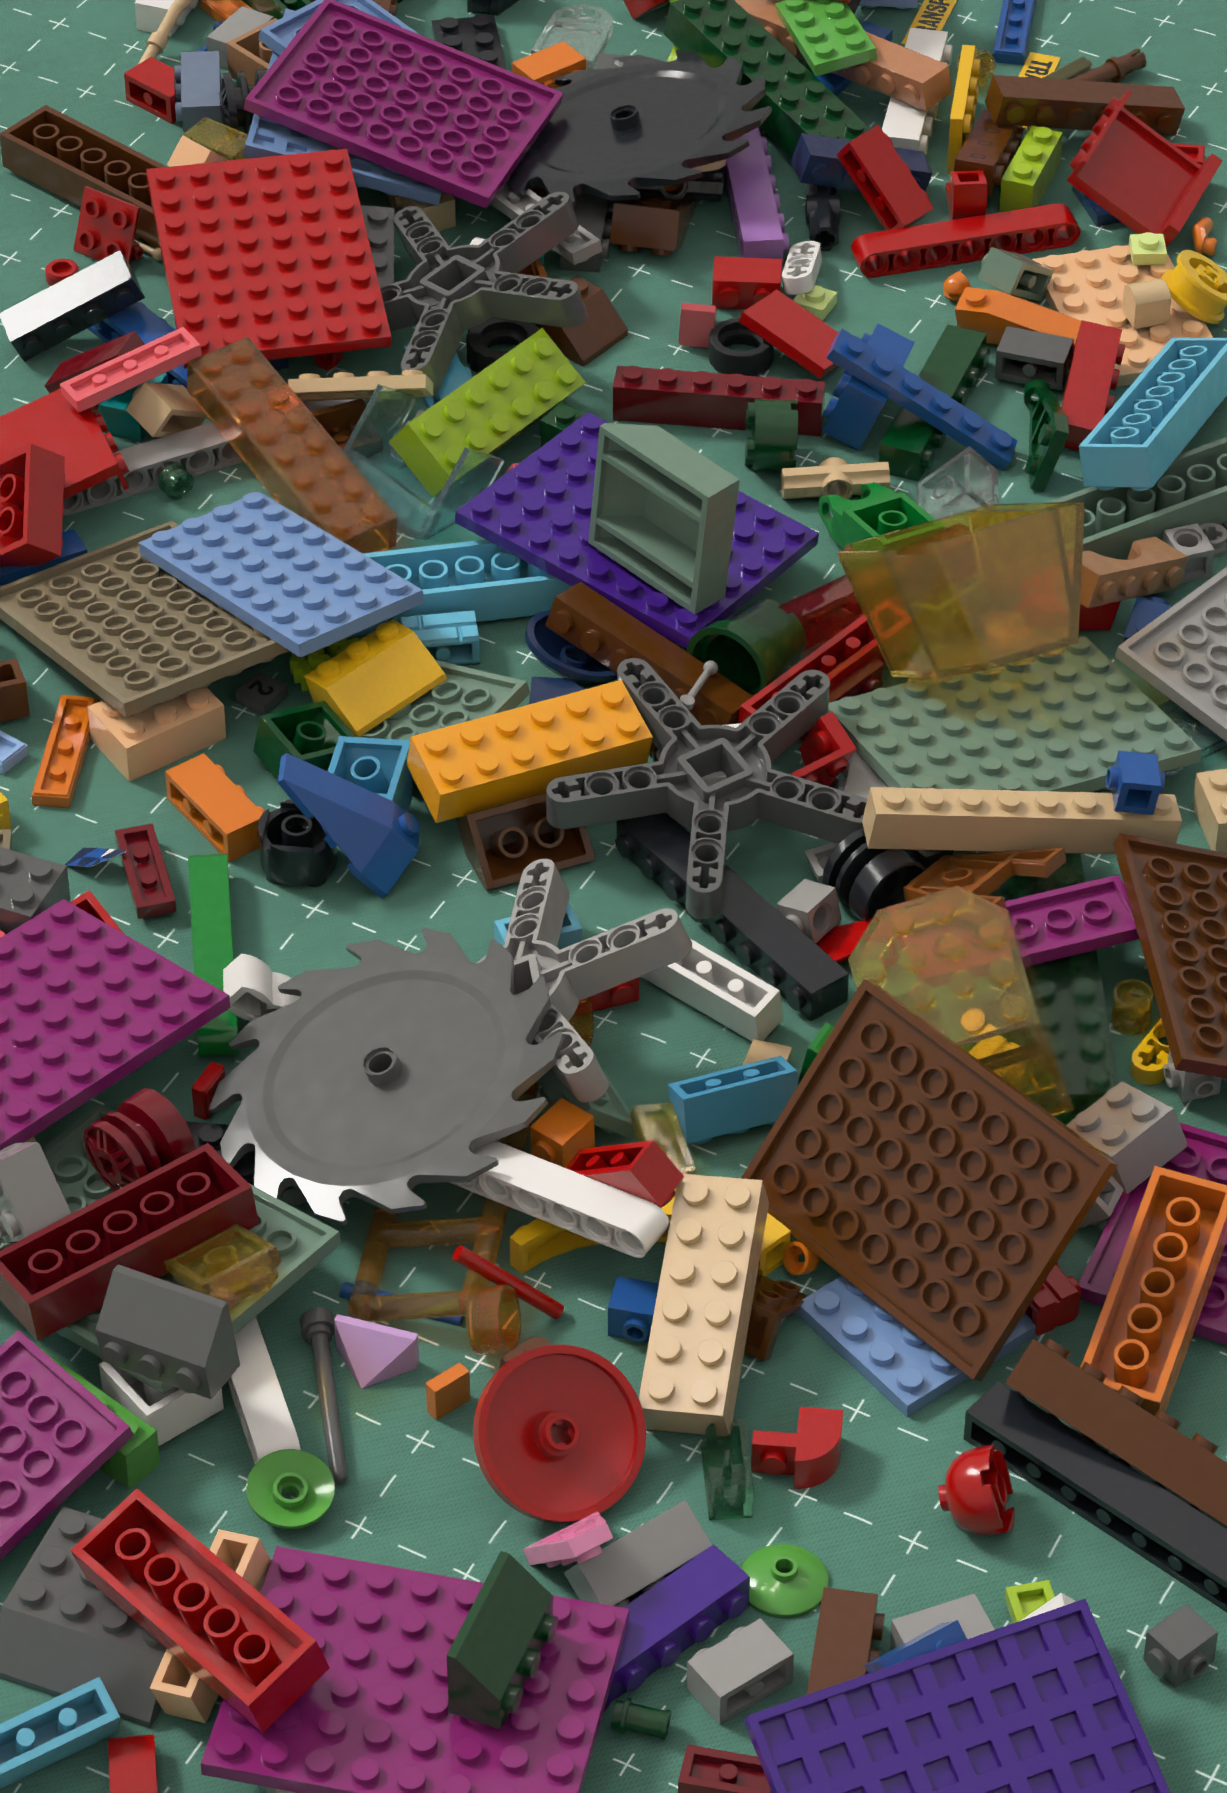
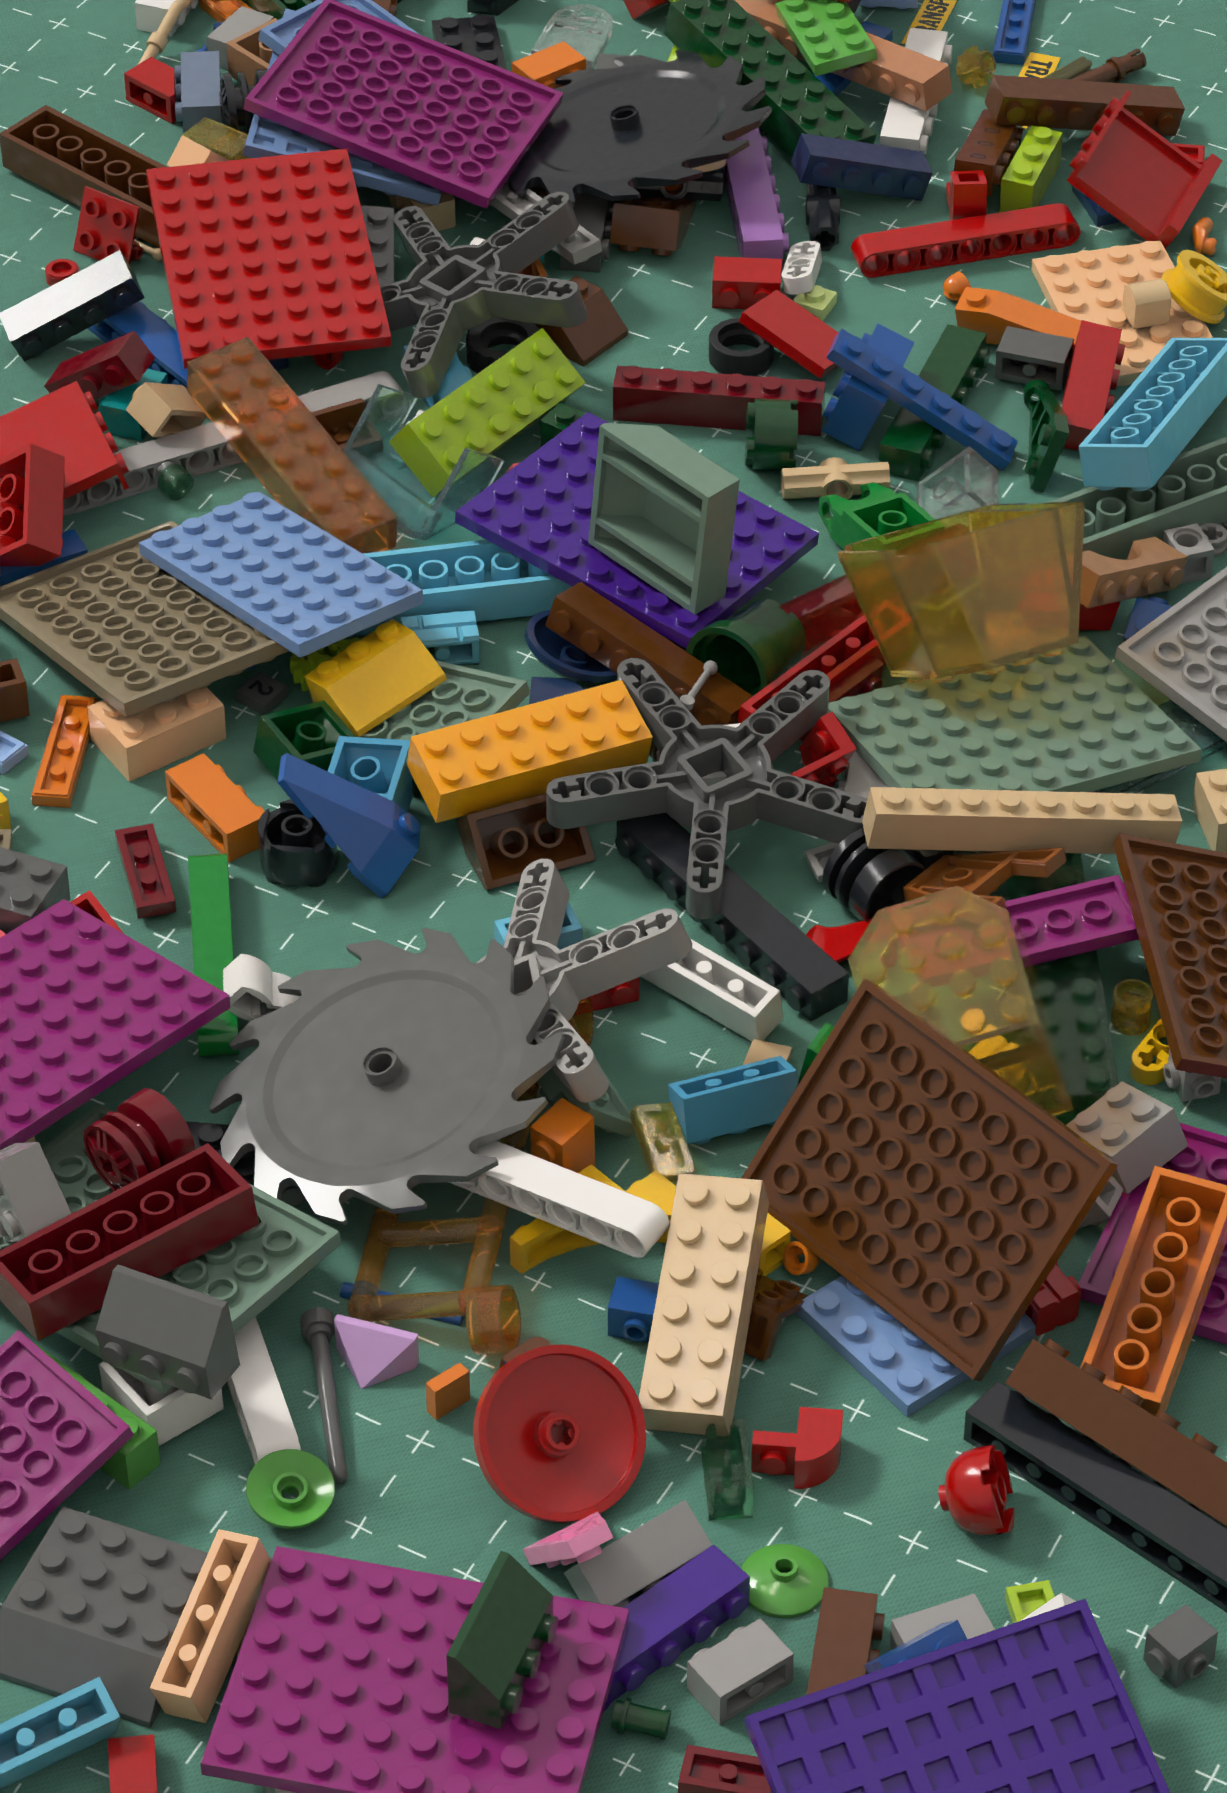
coral plate [60,327,202,412] -> none
sticker [65,847,126,867] -> none
red brick [70,1488,330,1733] -> none
clear yellow slope [164,1223,281,1311] -> none
red tile [191,1061,226,1120] -> none
tan plate [288,370,434,401] -> none
red bar [452,1245,564,1320] -> none
red brick [565,1140,684,1208] -> none
coral slope [679,303,717,348] -> none
light grey brick [777,879,842,944] -> none
red brick [836,125,934,230] -> none
yellow plate [947,45,980,173] -> none
sand green brick [977,247,1054,302] -> none
blue brick [1106,751,1165,815] -> none
yellowish green plate [1129,232,1167,265] -> none

